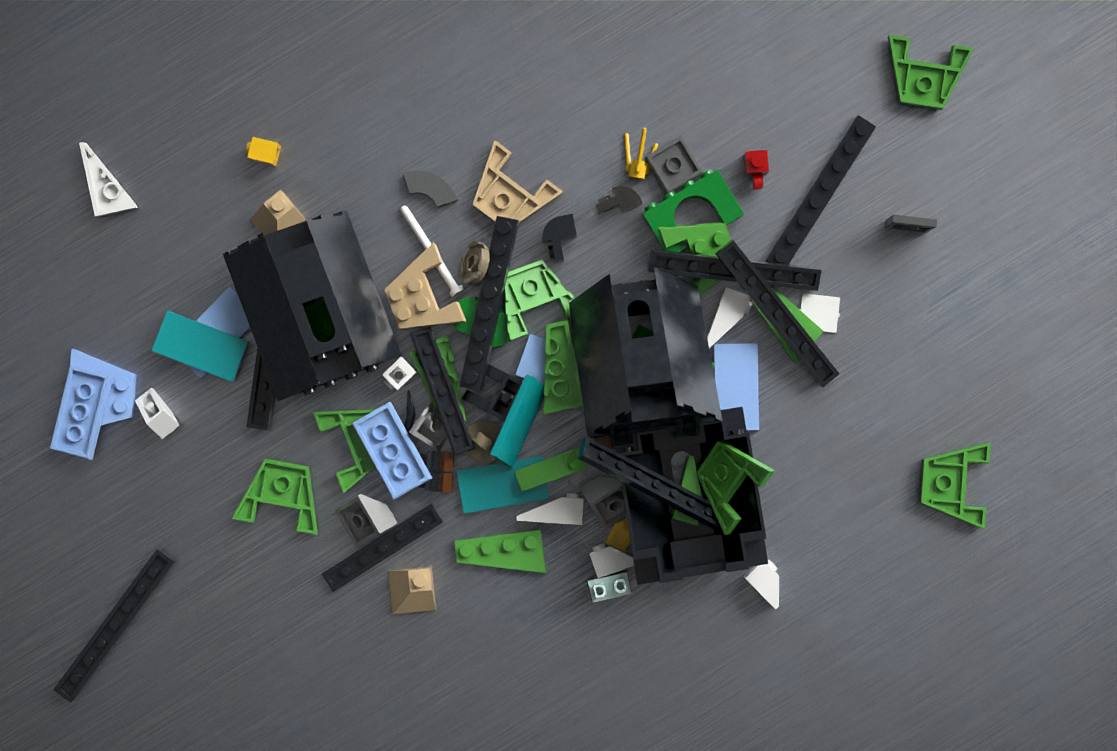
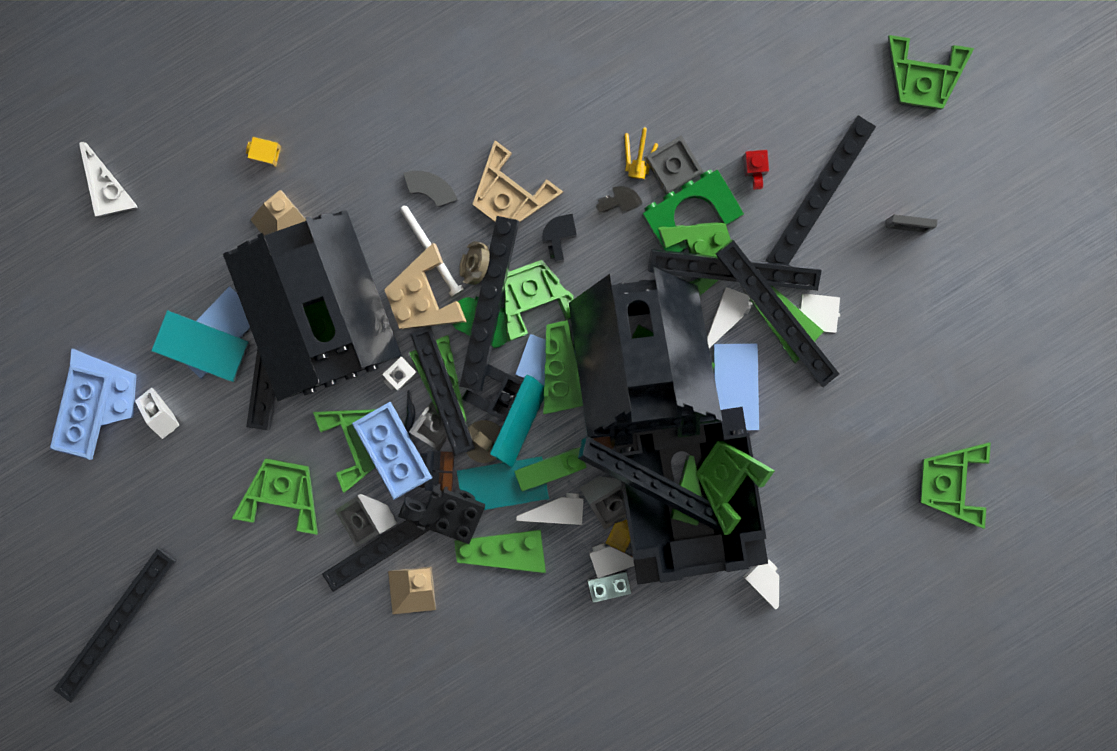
none -> black plate [398,484,485,544]

